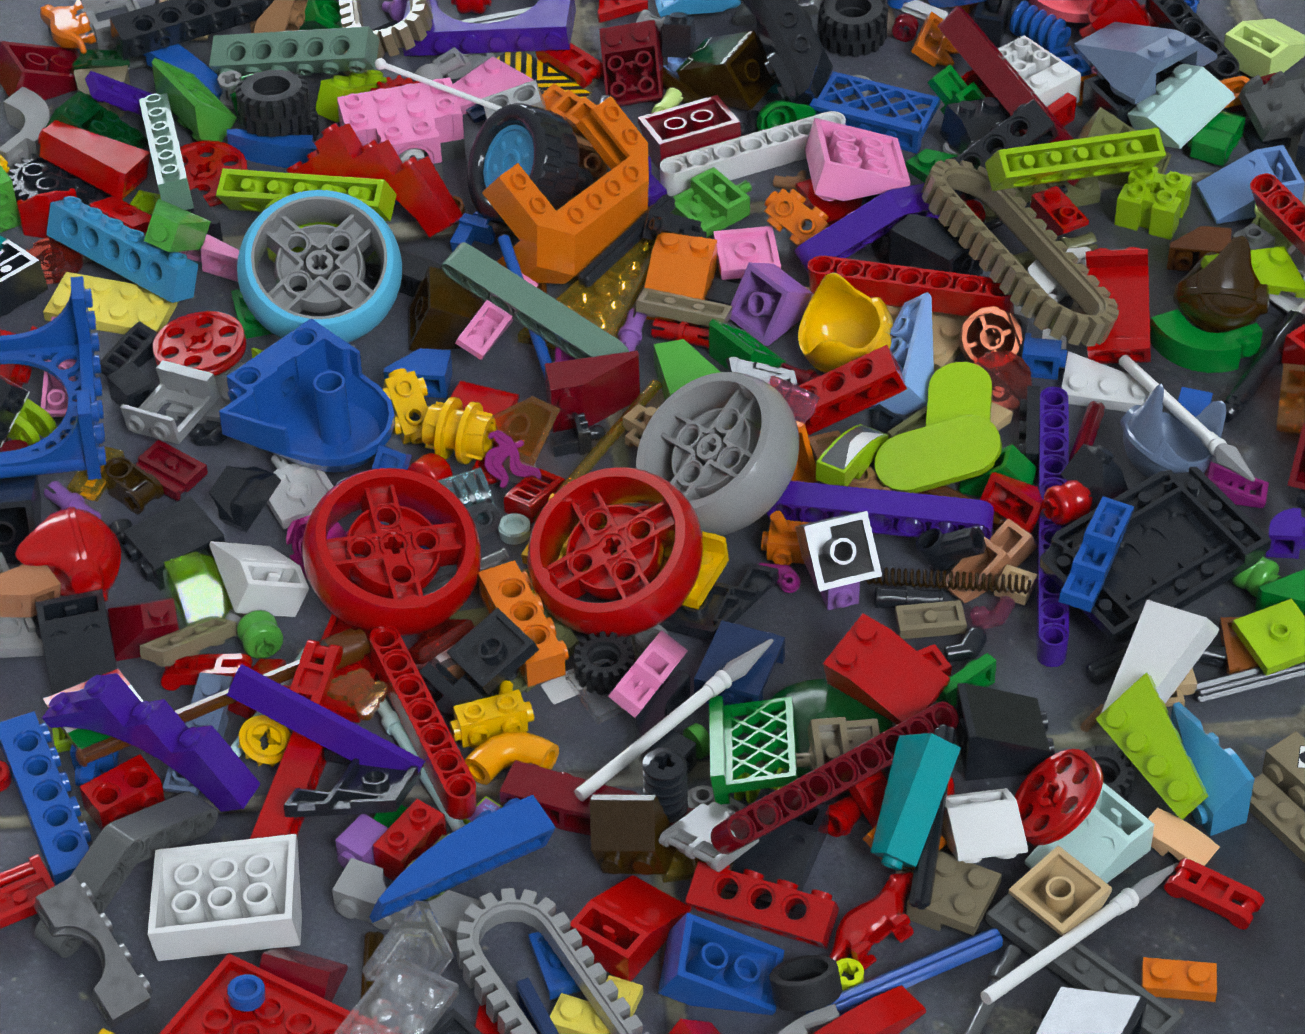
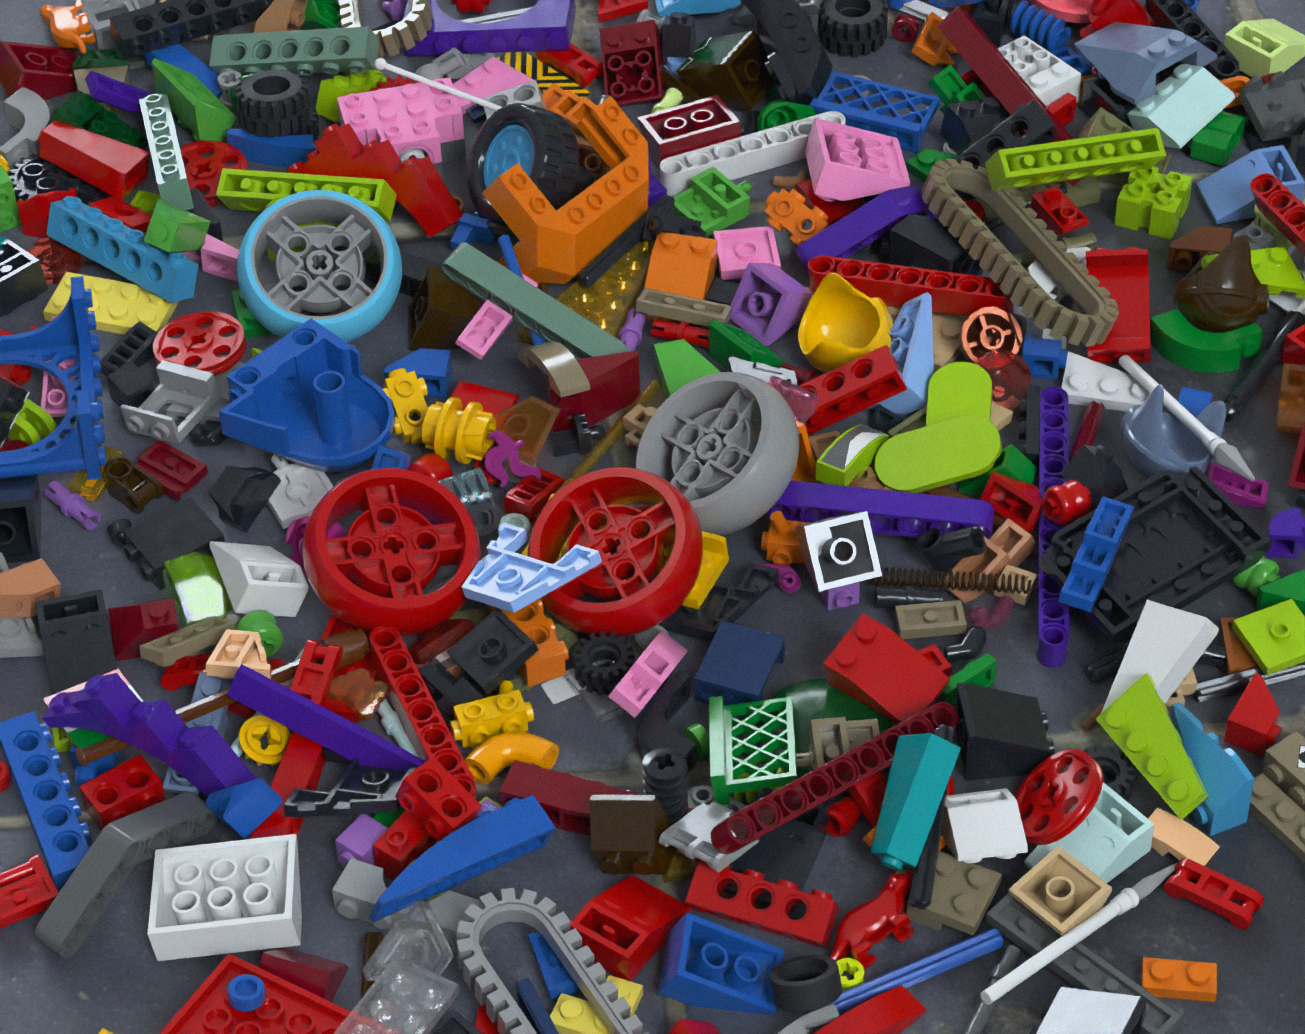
red piece [15,507,121,602] -> none
flat silver arch [34,875,152,1029] -> none
white piece [574,639,774,801] -> none
none -> blue slope [205,778,283,838]
none -> light nougat wing [206,629,271,679]
none -> red brick [395,757,482,841]
none -> light blue wing [462,523,602,613]
none -> dark tan slope [517,341,591,398]
none -> red slope [1224,673,1282,756]

